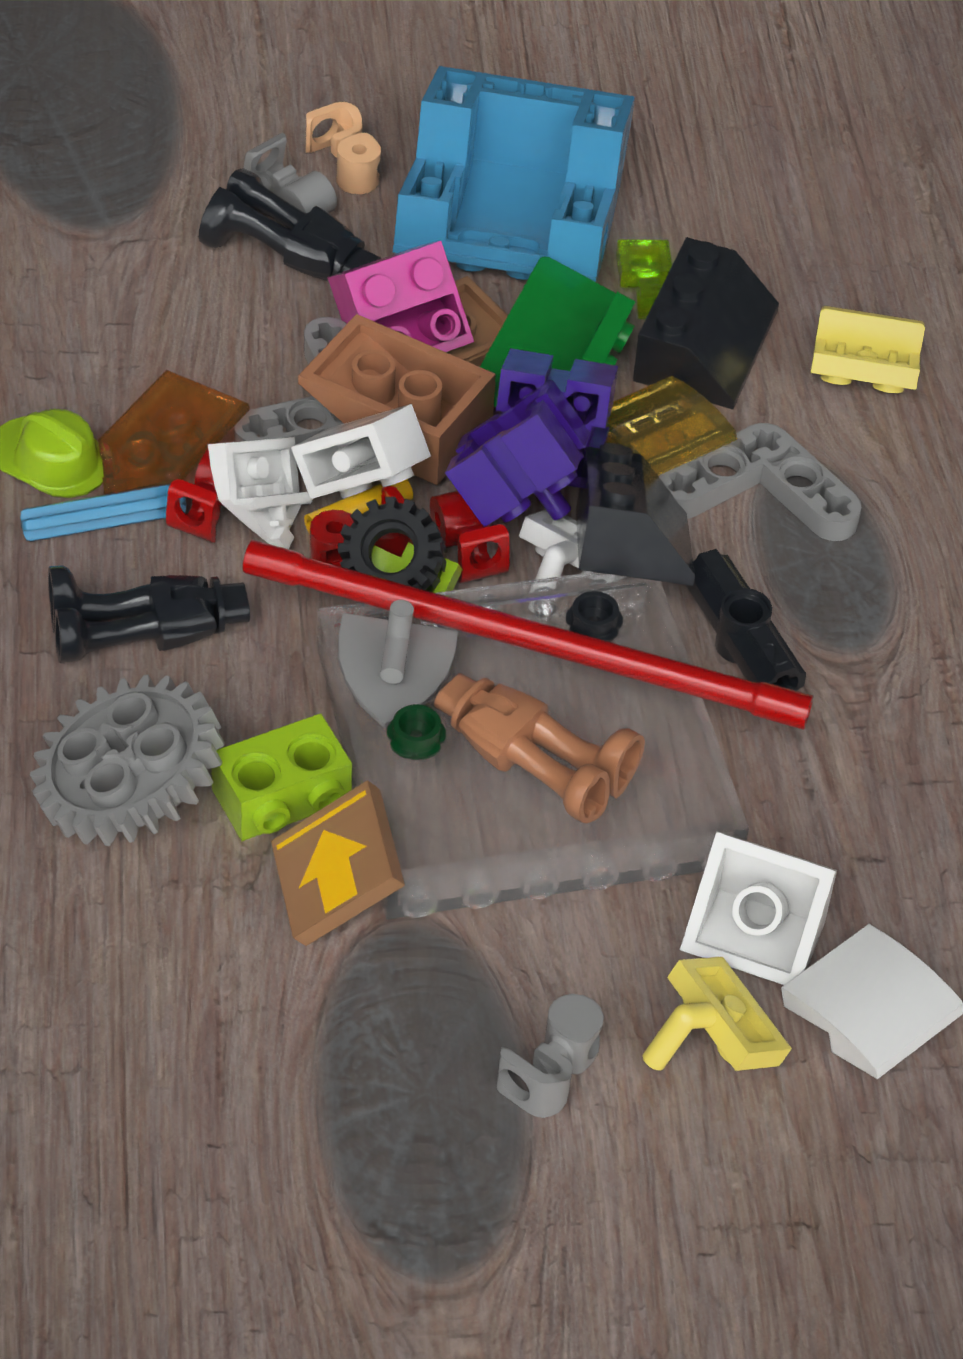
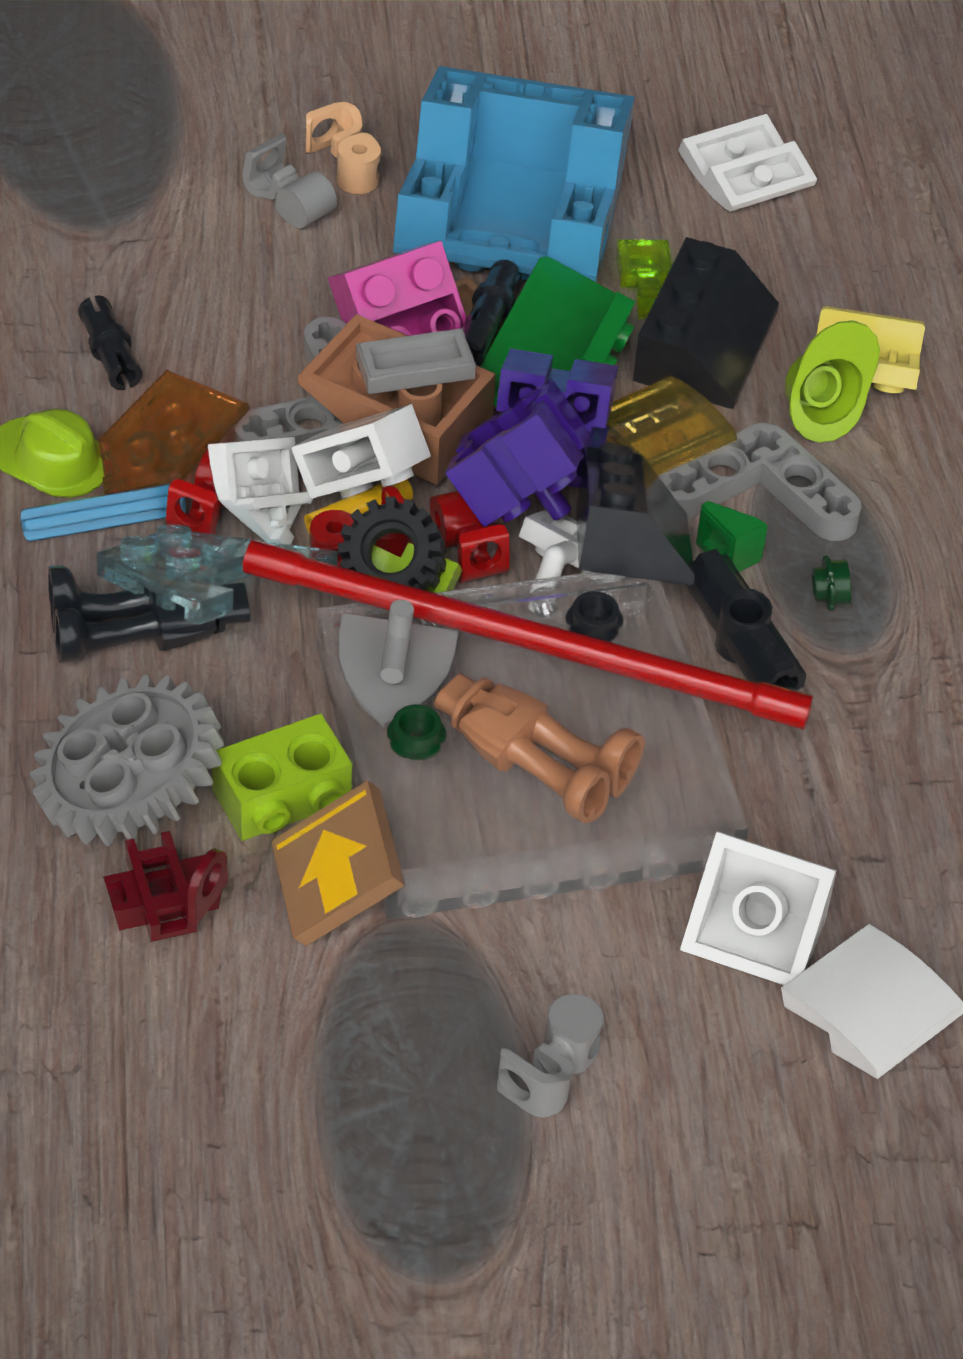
black piece [198,168,381,281] -> none
light yellow plate [642,957,792,1071] -> none
none -> black pin [78,295,143,390]
none -> clear light blue wing [97,524,338,625]
none -> dark red piece [103,831,228,942]
none -> light grey tile [356,328,476,394]
none -> black pin [462,260,522,367]
none -> white slope [678,114,817,212]
none -> green slope [696,501,768,572]
none -> lime piece [785,320,880,443]
none -> dark green plate [812,555,851,611]

